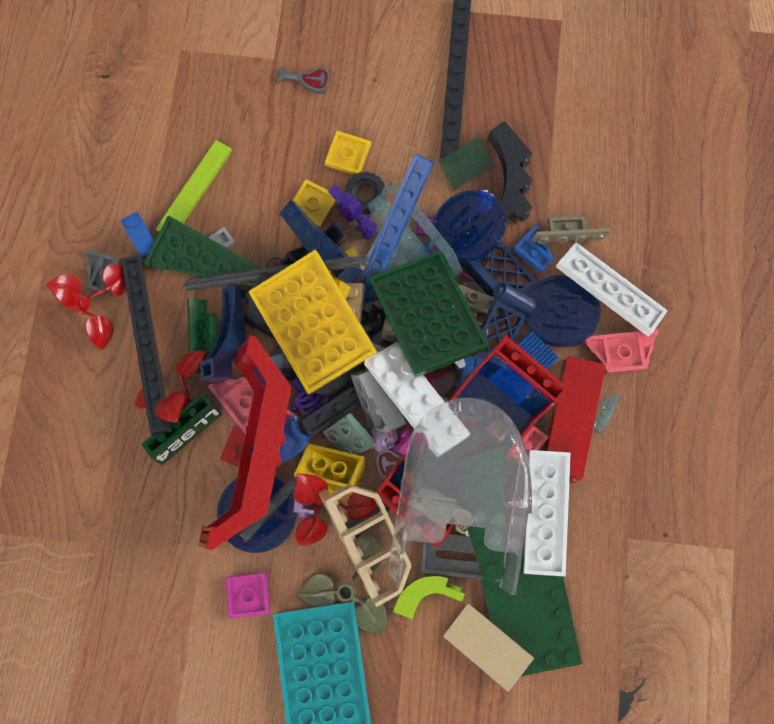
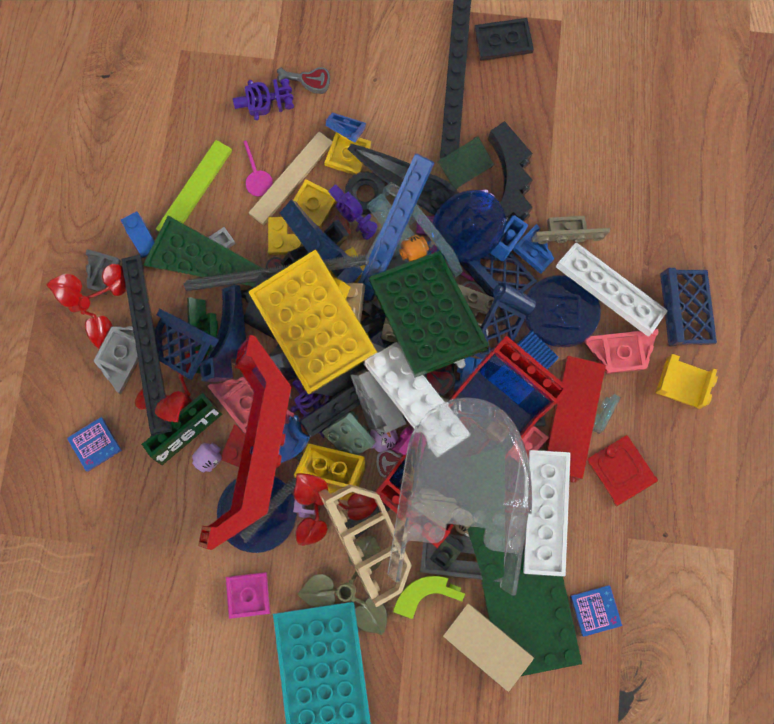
none -> blue tile [67,417,122,472]
none -> light grey wing [94,326,155,394]
none -> dark blue fence [155,308,219,380]
none -> lavender head [192,443,222,473]
none -> dark purple torso [233,79,294,120]
none -> dark pink piece [244,140,273,197]
none -> tan tile [249,132,332,225]
none -> yellow plate [268,217,303,255]
none -> blue wing [325,113,366,143]
none -> black piece [348,144,461,217]
none -> orange head [399,235,429,262]
none -> black slope [430,534,464,571]
none -> black plate [474,18,534,61]
none -> blue brick [489,216,528,261]
none -> blue tile [570,585,622,637]
none -> red container [587,435,658,506]
none -> yellow panel [655,354,718,409]
none -> dark blue fence [660,268,717,346]

